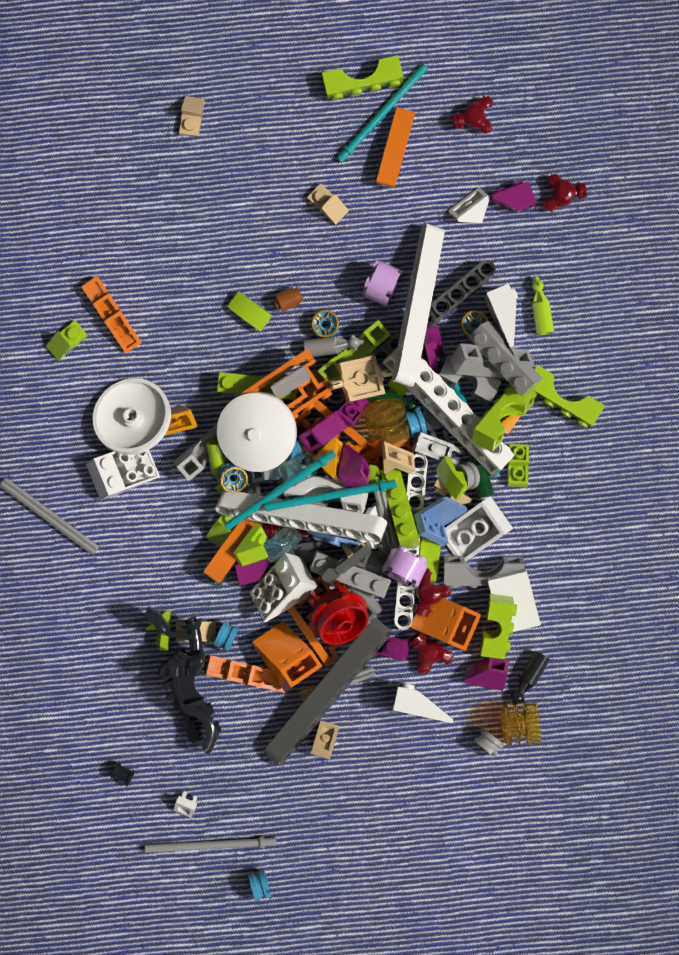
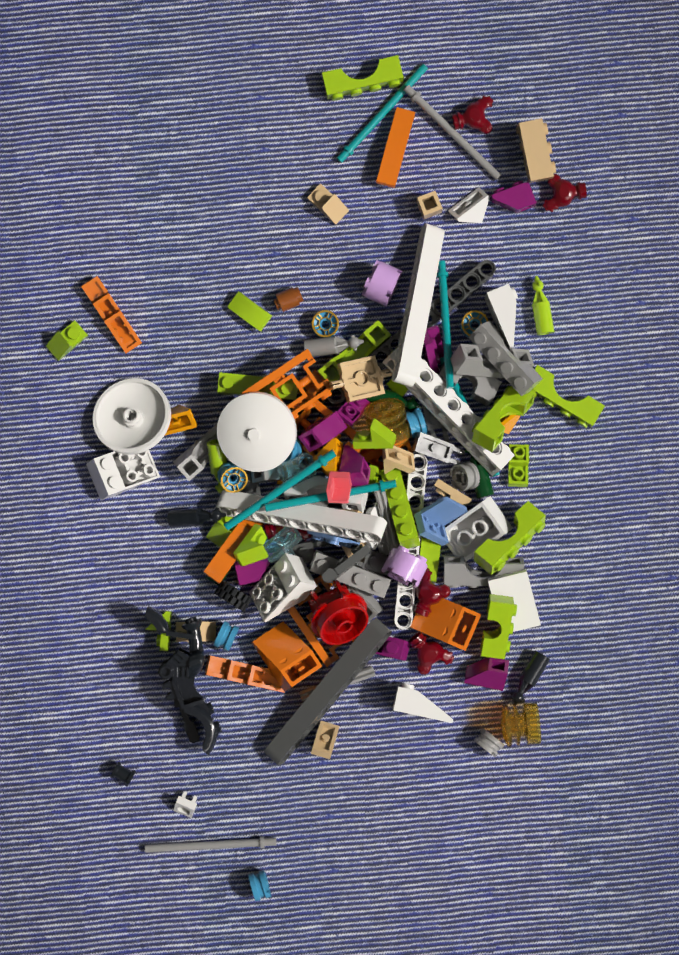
light grey axle [0,478,99,554] -> none
tan slope [179,96,205,138] -> none
light grey slope [270,366,310,399] -> none
lime slope [436,456,467,500] -> none
none -> black wheel [167,508,226,528]
none -> black tyre [214,580,253,612]
none -> coral panel [326,471,352,504]
none -> lime slope [353,418,396,449]
none -> light grey bar [404,85,501,180]
none -> tan brick [416,191,443,220]
none -> teal bar [436,260,454,389]
none -> lime arch [474,501,546,575]
none -> tan wedge [515,118,556,183]

